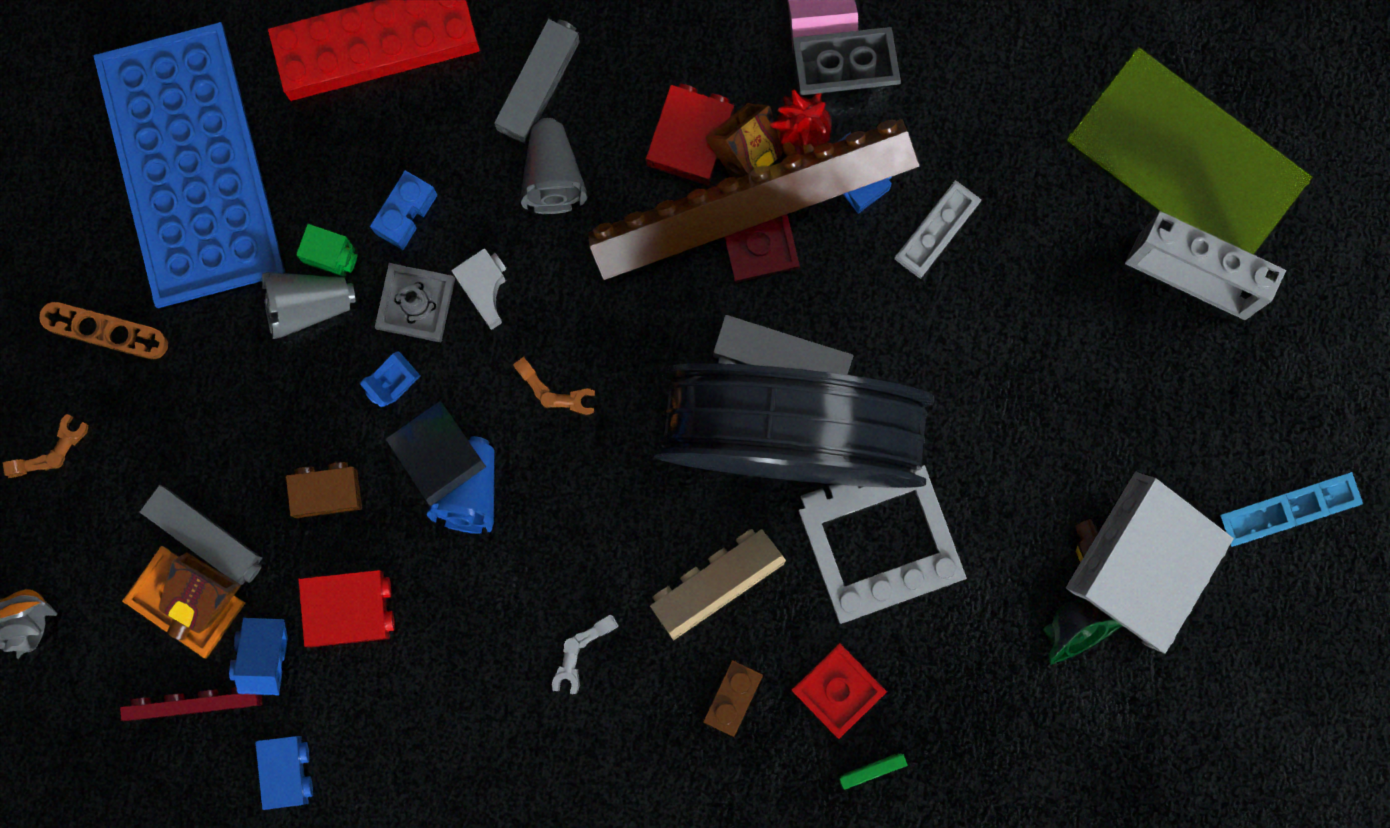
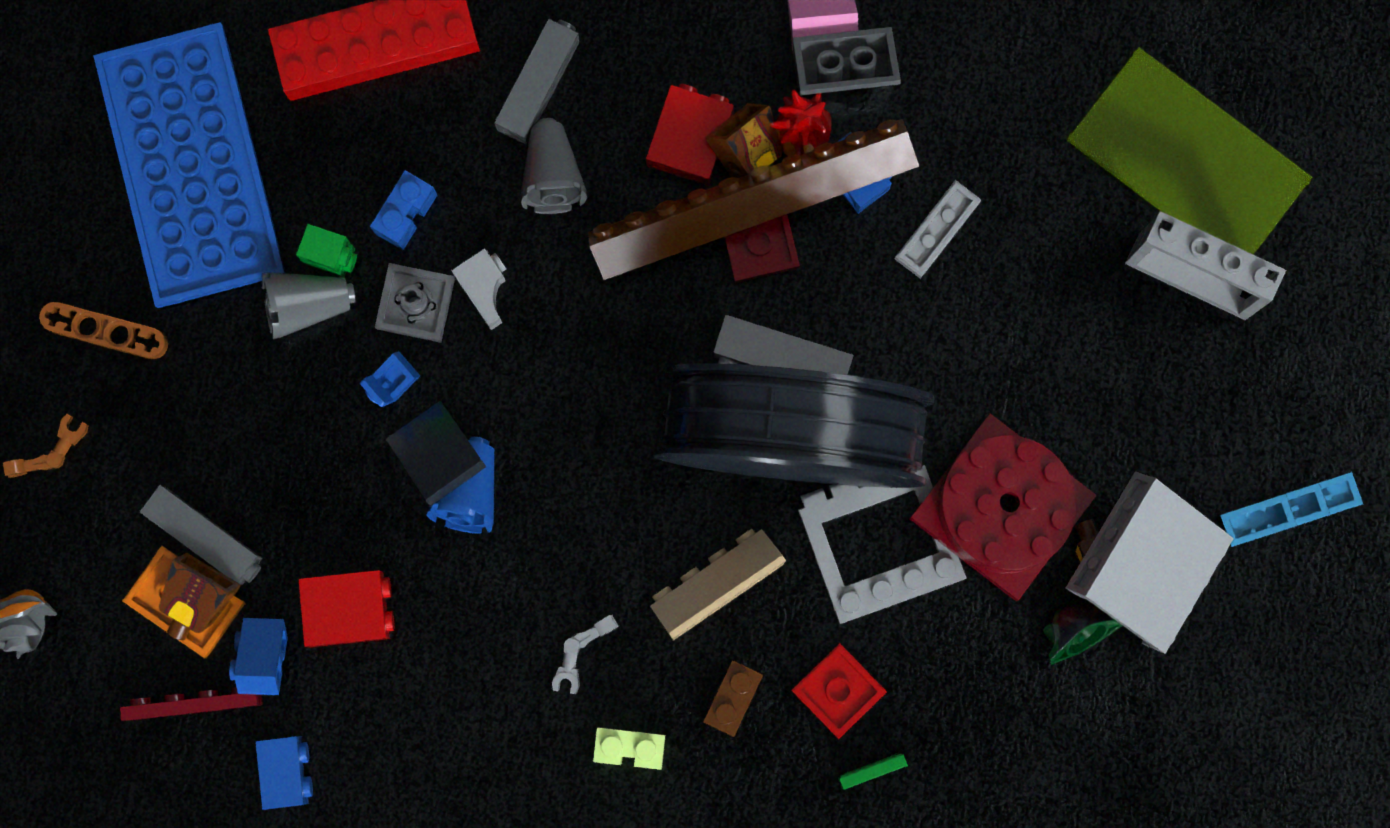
reddish brown brick [286,462,362,518] -> none
dark orange piece [513,357,595,415] -> none
none -> yellowish green brick [593,727,666,770]
none -> dark red piece [910,414,1096,601]

